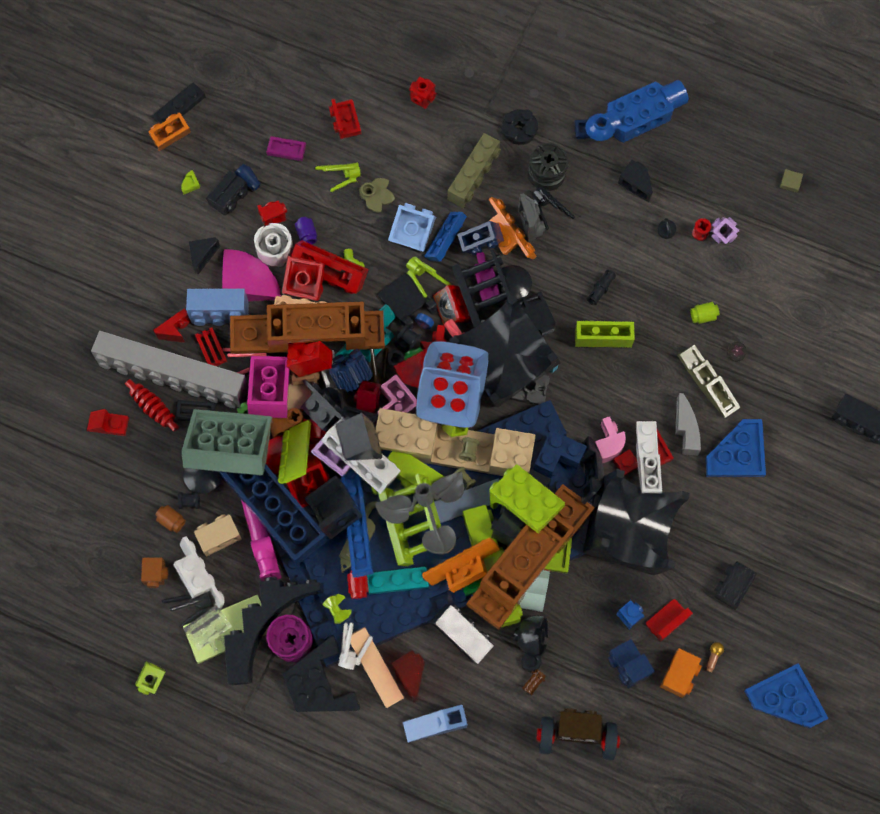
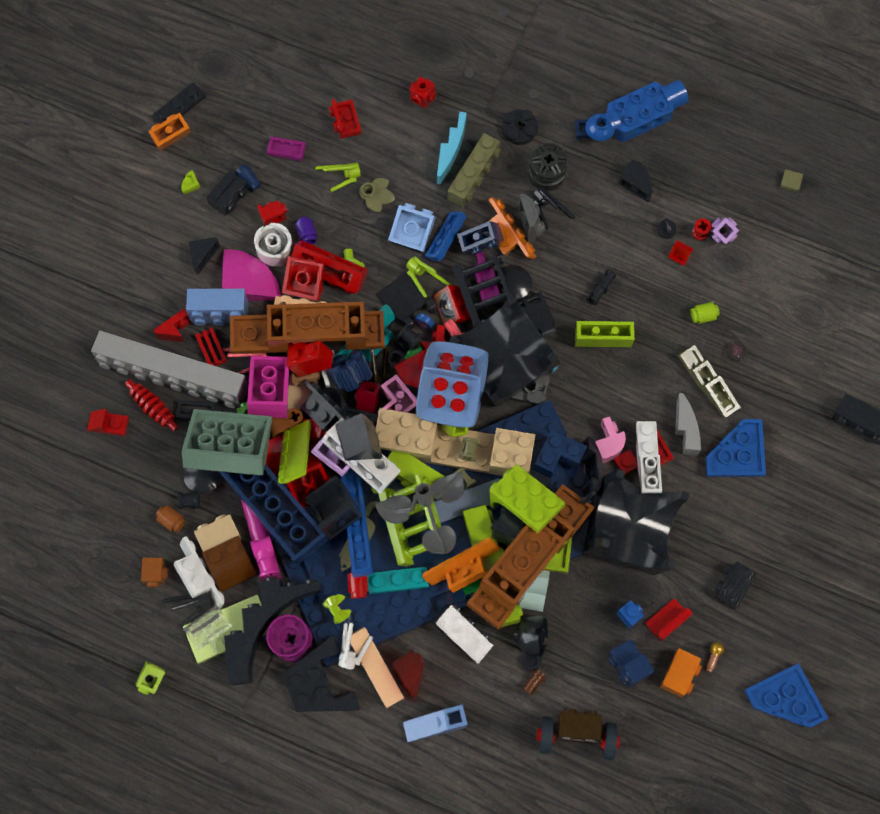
none -> reddish brown slope [202,536,257,592]
none -> medium azure slope [437,112,467,184]
none -> red tile [668,240,693,266]

